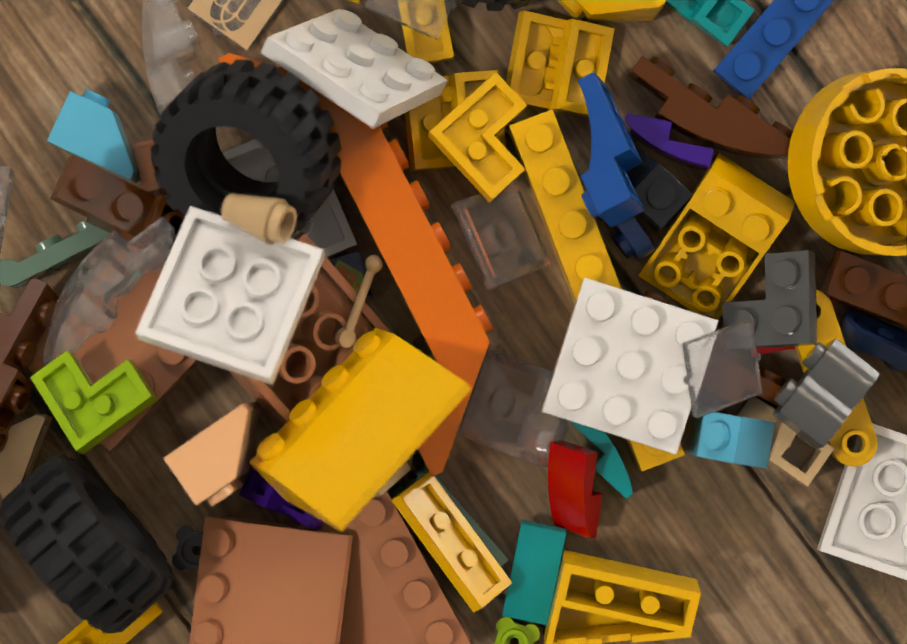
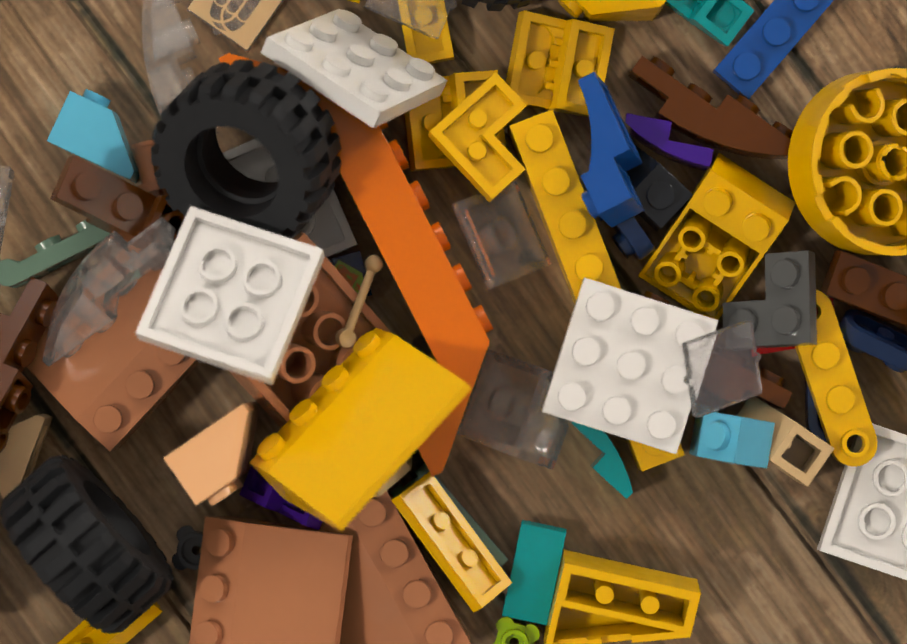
lime plate [30,350,158,454] -> none
tan cone [221,193,297,245] -> none
red slope [548,440,602,539] -> none
dark grey brick [773,339,880,449] -> none

